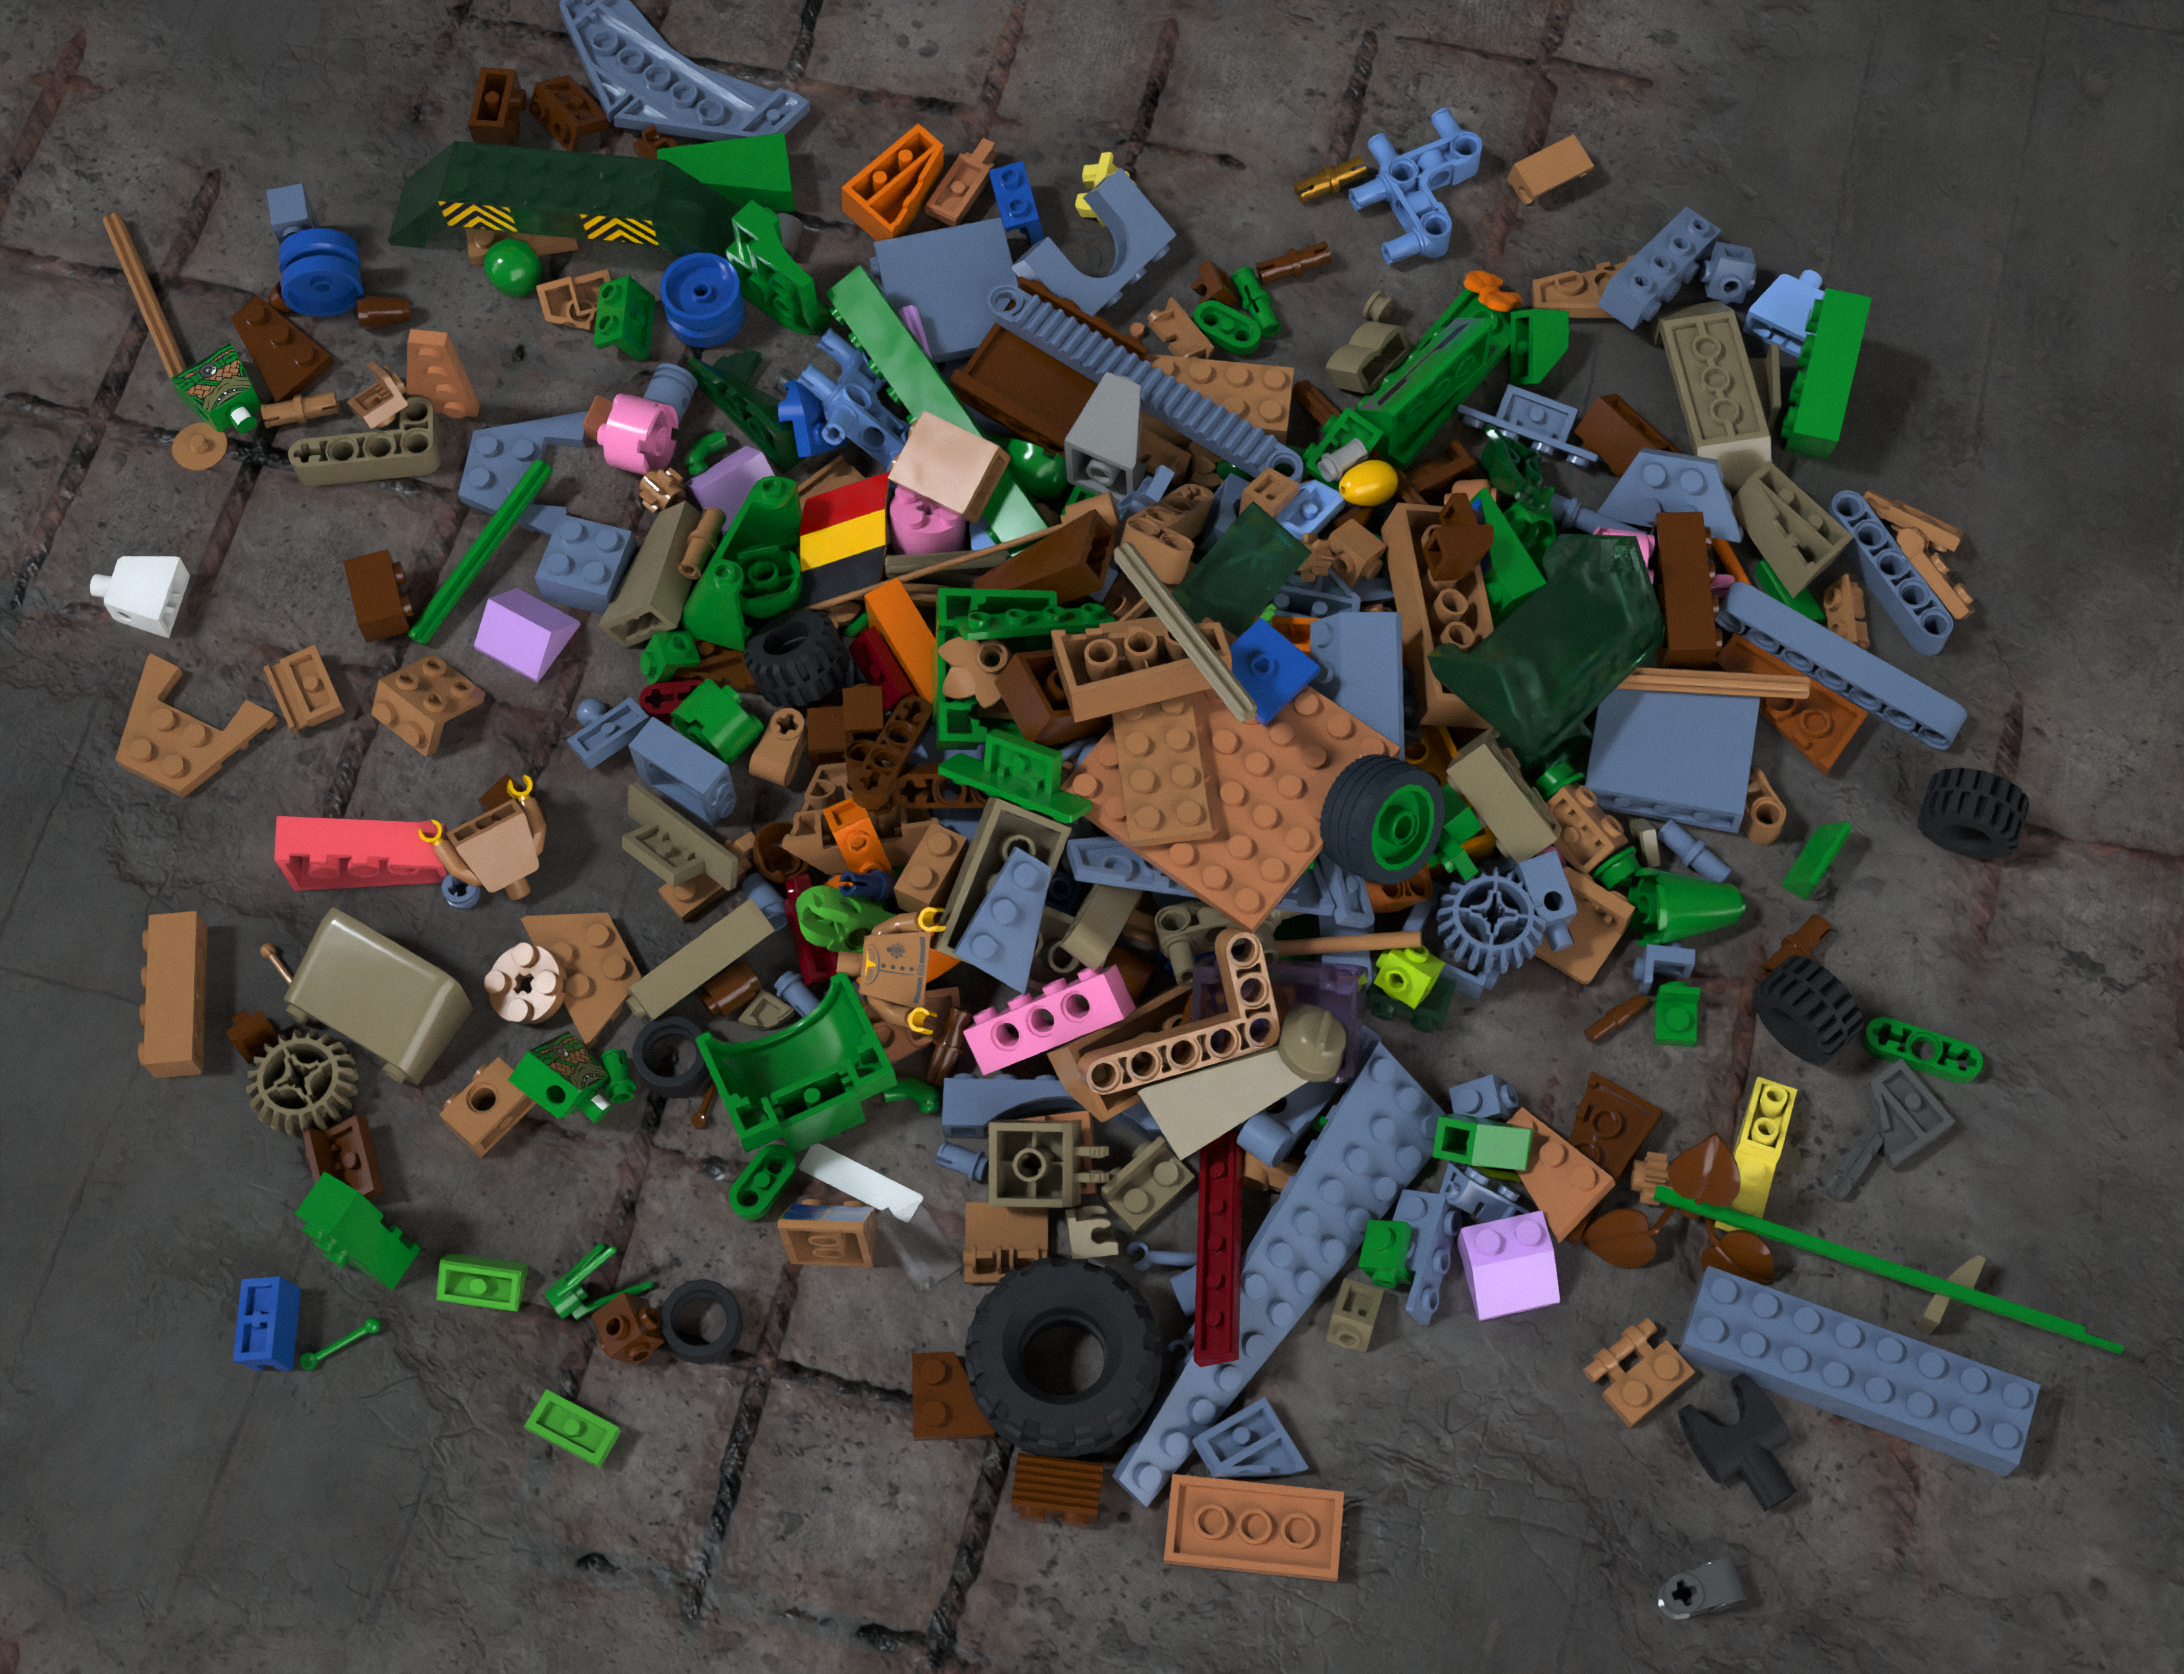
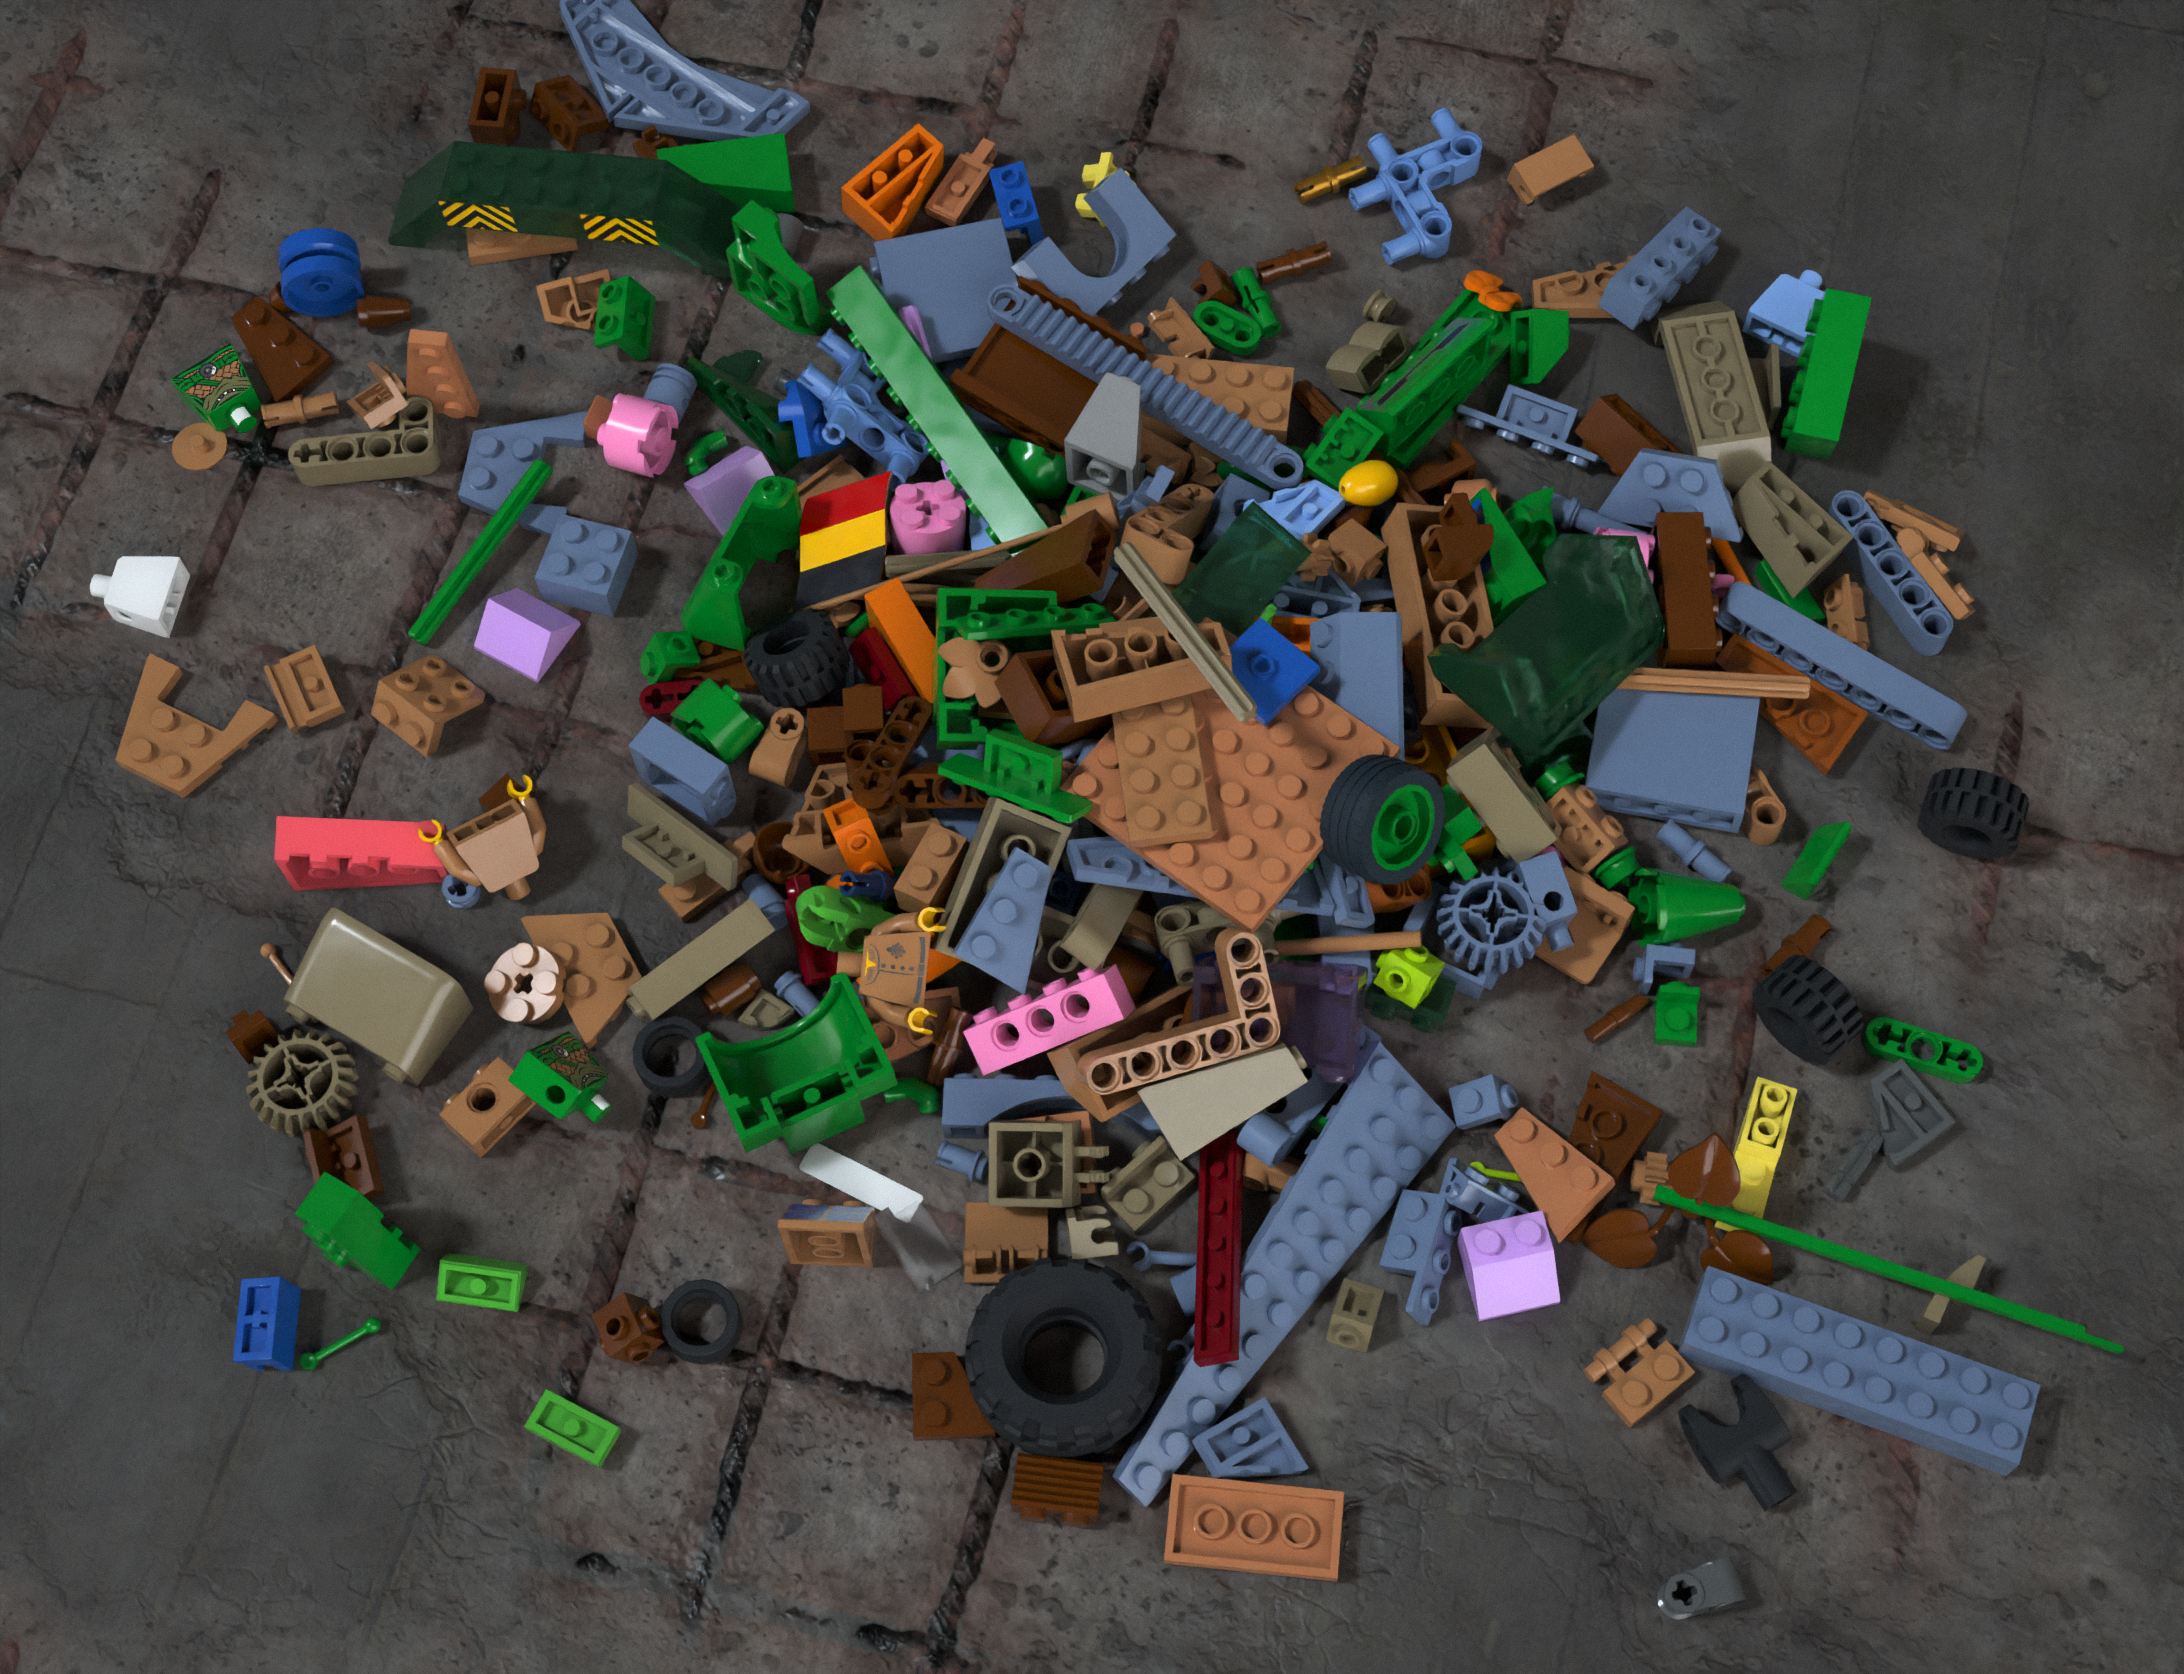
medium nougat axle [103,212,187,379] -> none
medium nougat brick [138,911,208,1078] -> none
sand blue brick [266,183,320,244] -> none
reddish brown brick [343,549,414,643] -> none
green hair [483,237,542,297] -> none
green plant [544,1243,655,1320] -> none
sand blue plate [567,697,650,770] -> none
dark tan slope [598,500,702,648] -> none
green pin [601,1049,637,1103] -> none
medium nougat gear [639,467,686,514] -> none
blue wheel [660,252,746,348] -> none
medium nougat pin [678,507,727,580] -> none
green plate [729,1144,797,1221] -> none
green cylinder [735,543,802,620] -> none
brick [888,410,1011,525] -> none
medium nougat bracket [1239,467,1300,535] -> none
dark tan piece [1279,1004,1346,1082] -> none
light grey pin [1318,438,1368,482] -> none
green bracket [1358,1220,1413,1288] -> none
green slope [1432,1113,1534,1170] -> none
dark green animal [1481,424,1545,511] -> none
dark tan tile [1629,818,1661,868] -> none
sand blue brick [1700,241,1757,304] -> none

